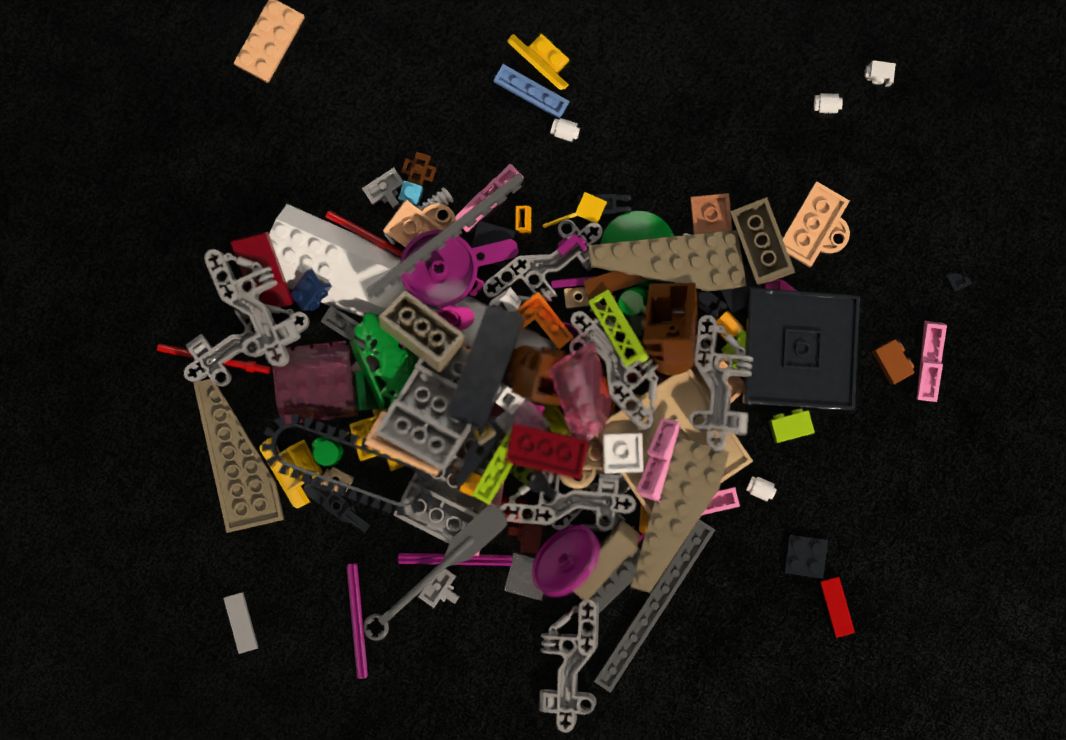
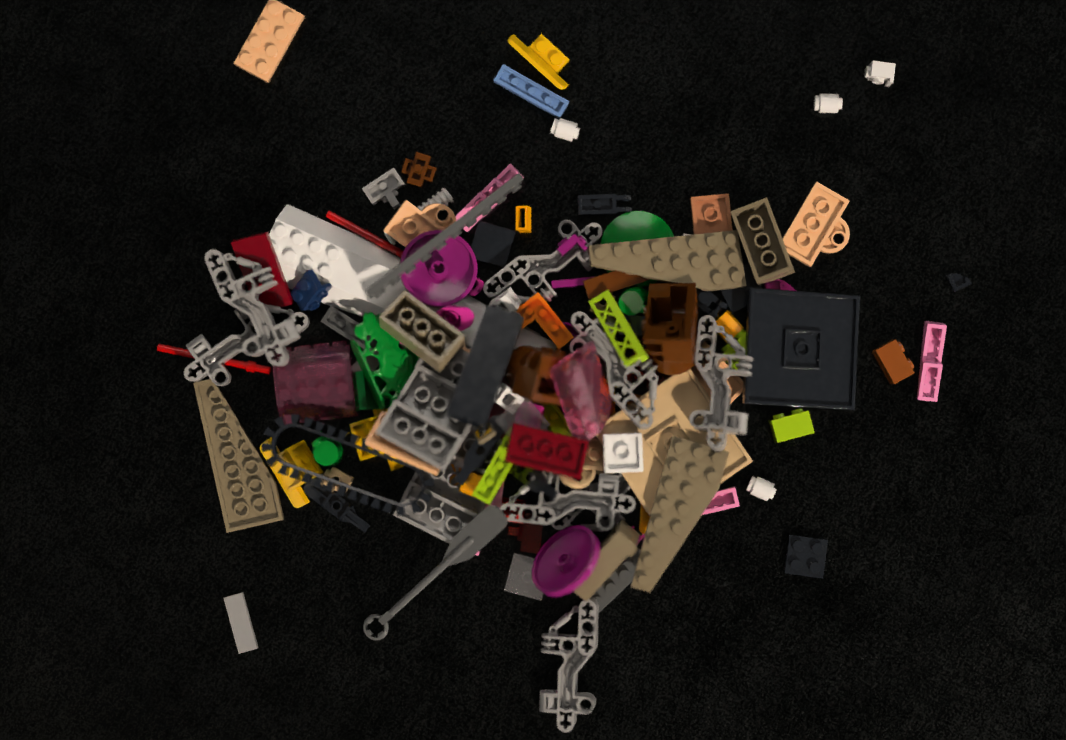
magenta axle [347,563,368,679] -> none
medium azure brick [398,181,424,207] -> none
magenta axle [398,553,512,566] -> none
light grey hinge [418,569,460,608] -> none
magenta piece [472,239,519,267] -> none
yellow piece [543,192,607,228] -> none
tan brick [564,287,591,309] -> none
dark grey plate [594,520,715,693] -> none
bright pink slope [636,418,680,501] -> none
red tile [820,576,855,638] -> none

